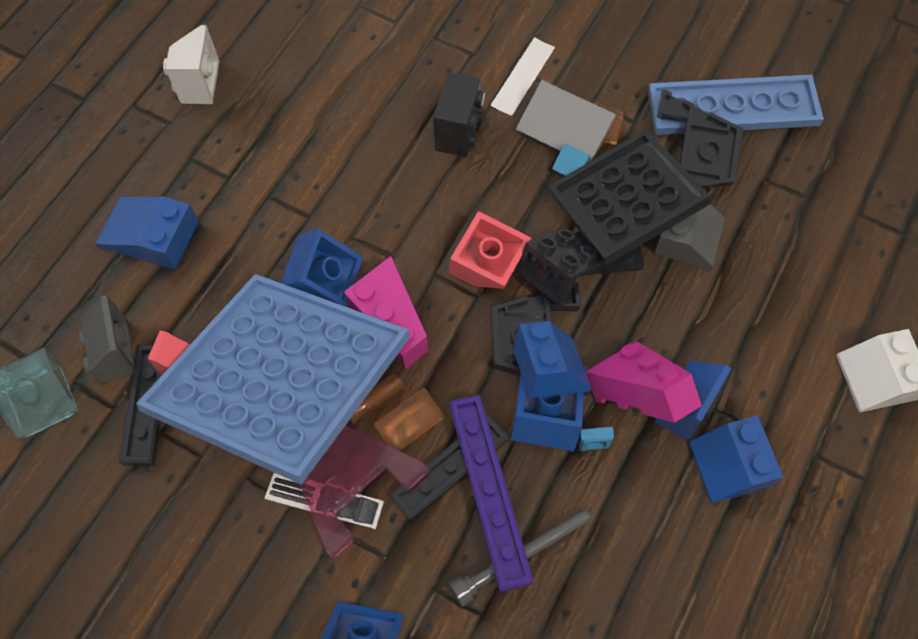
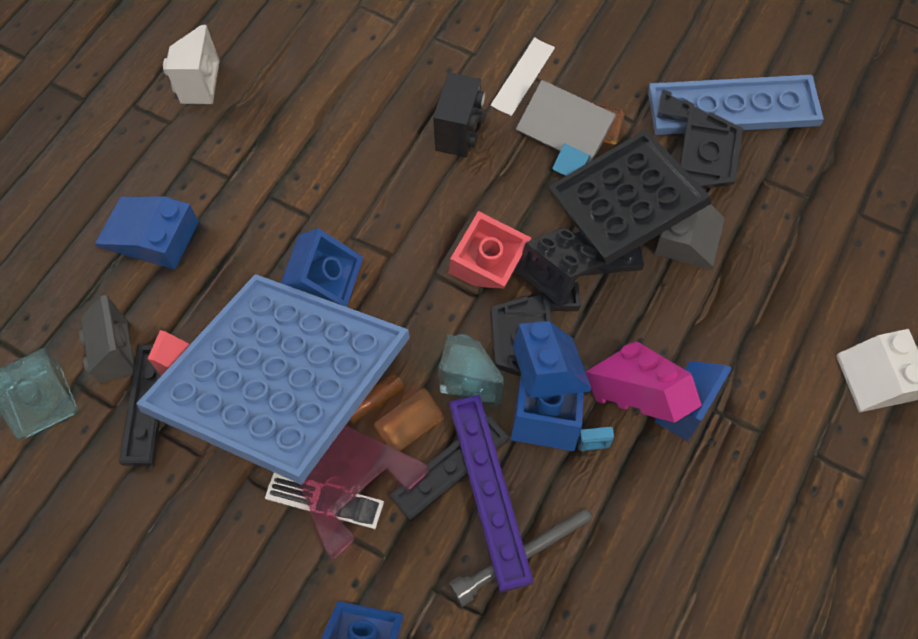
dark pink wedge [344,256,429,370] -> none
blue slope [688,415,783,504] -> none
none -> clear light blue slope [438,334,504,406]

